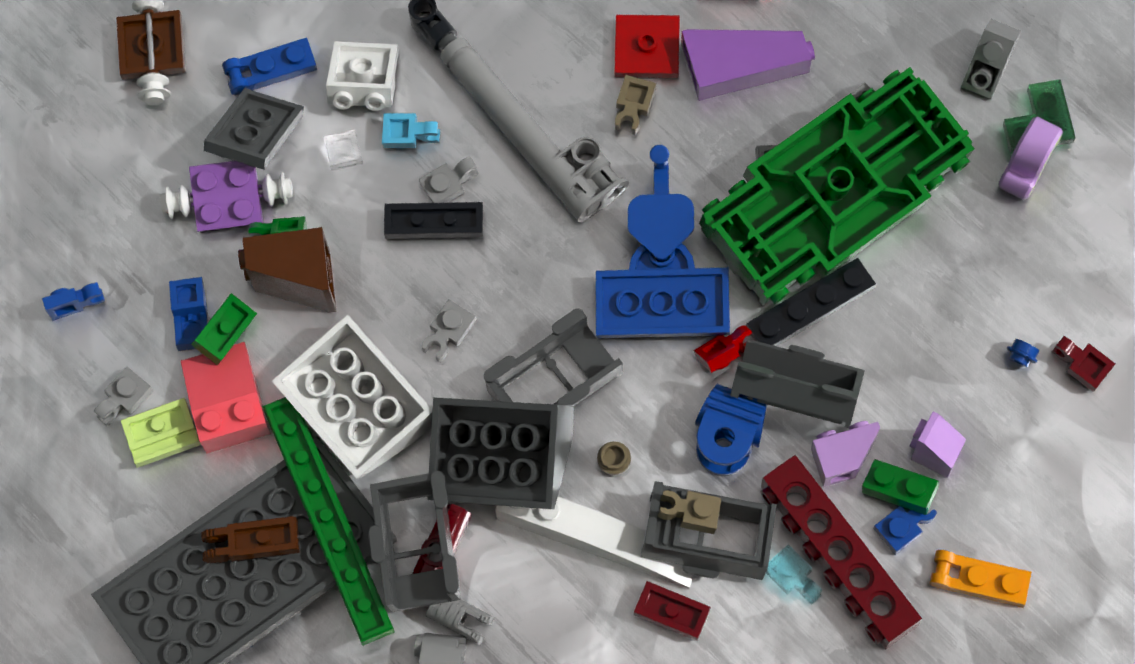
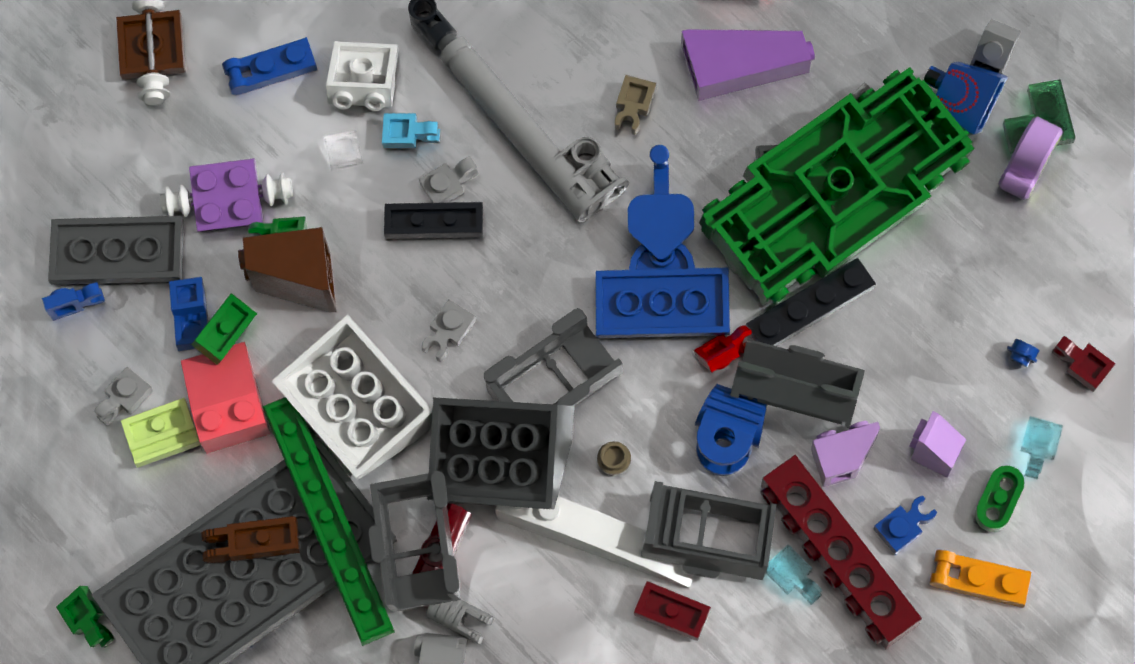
dark grey plate [204,88,304,170] -> none
red plate [615,15,680,78] -> none
dark tan plate [657,490,721,535] -> none
green plate [862,459,939,515] -> none
none -> dark grey plate [48,216,184,285]
none -> green plate [56,586,115,648]
none -> blue torso [924,62,1008,134]
none -> green plate [975,466,1025,532]
none -> clear light blue plate [1020,416,1063,479]

